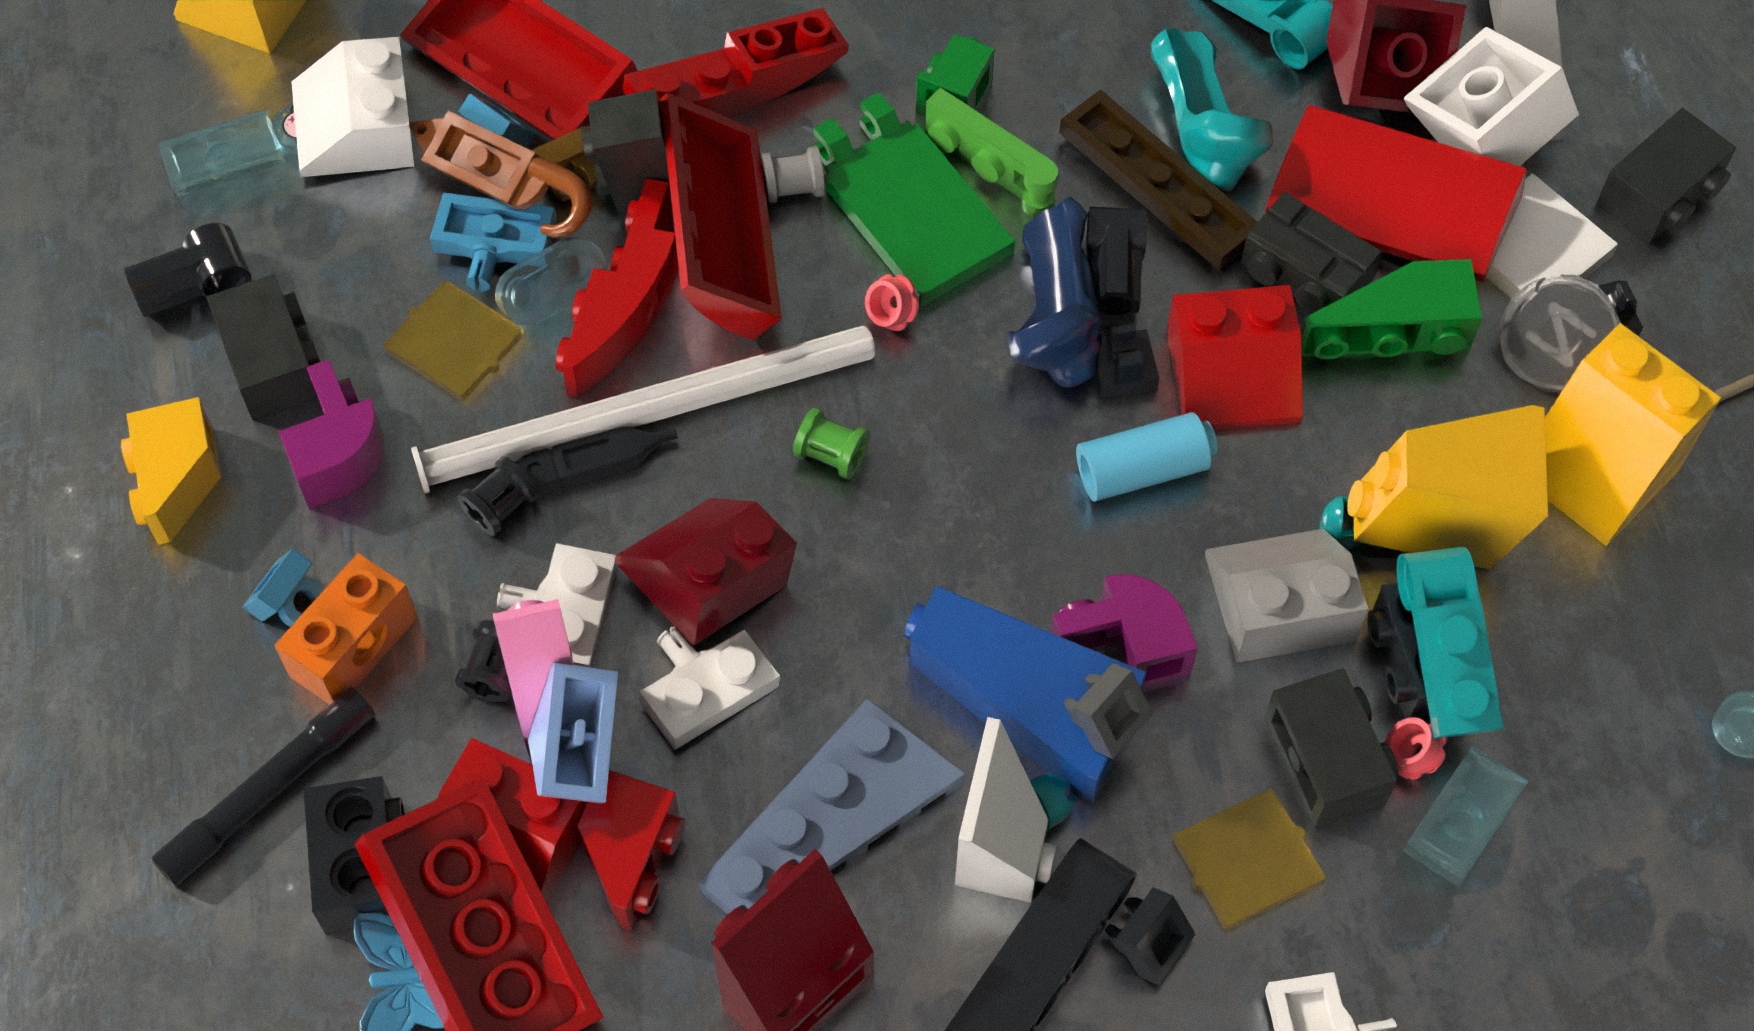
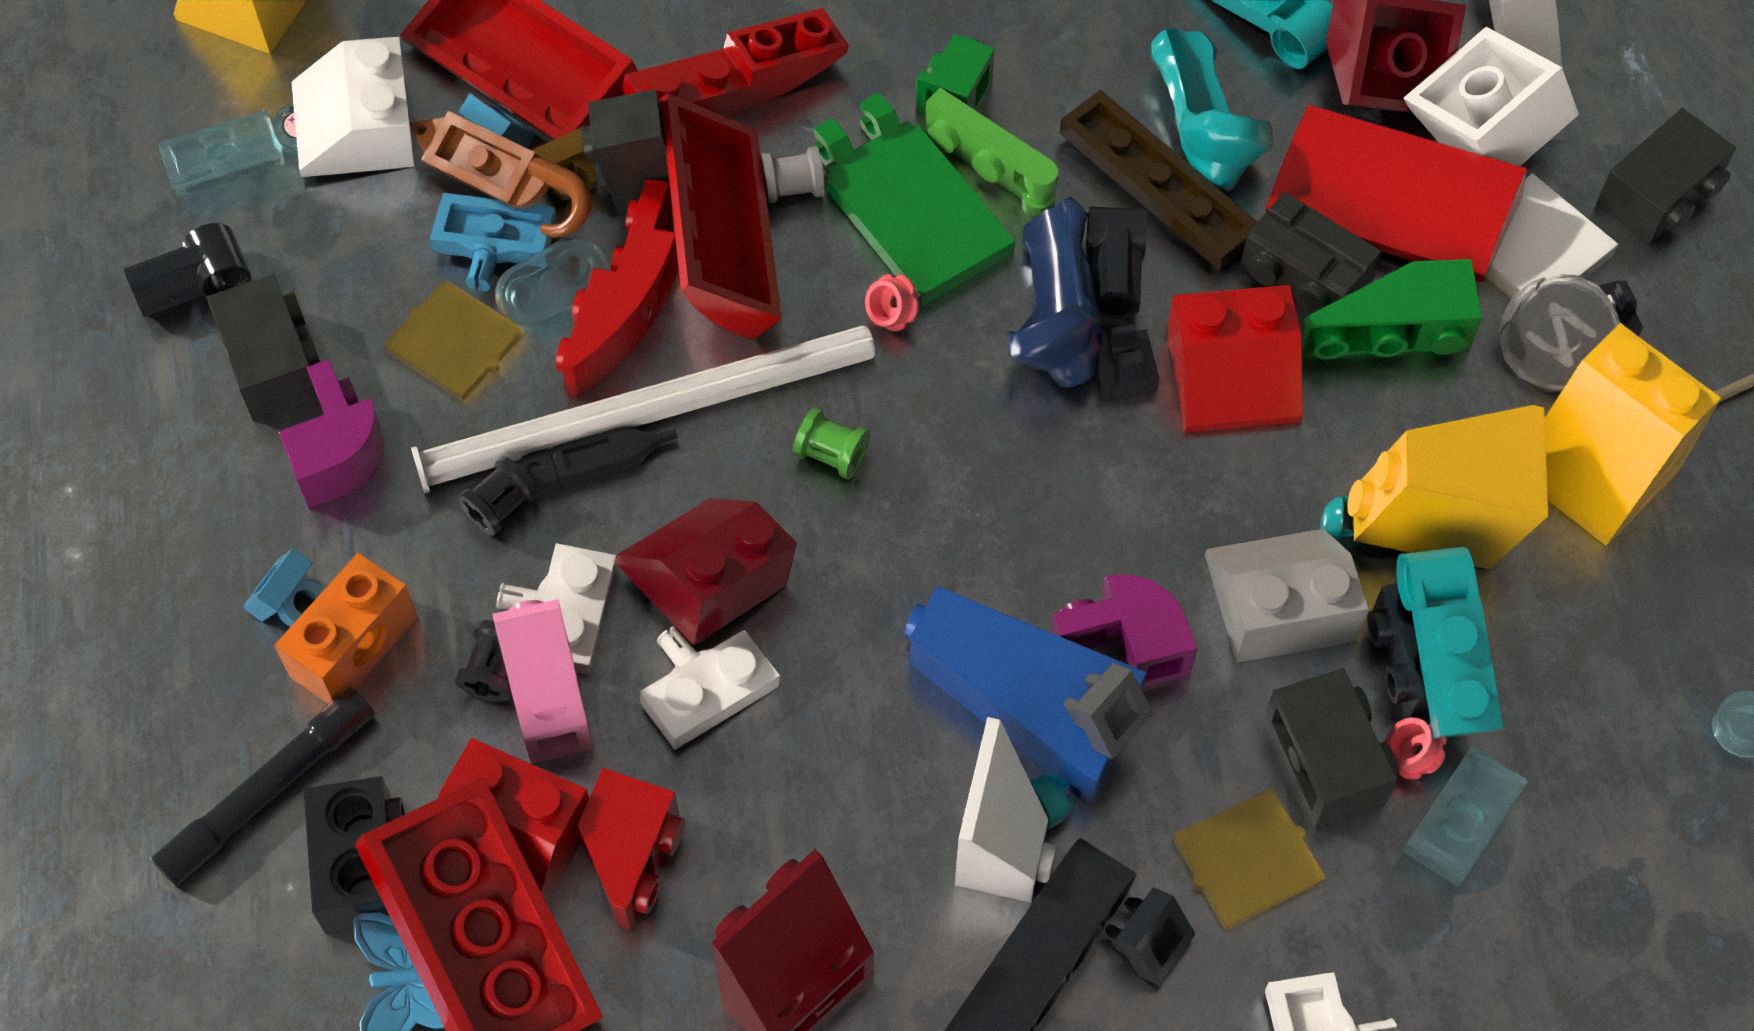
yellow slope [121,397,222,545] -> none
light blue slope [528,663,618,803] -> none
sand blue wing [698,699,965,914] -> none
medium azure brick [1076,412,1218,502] -> none

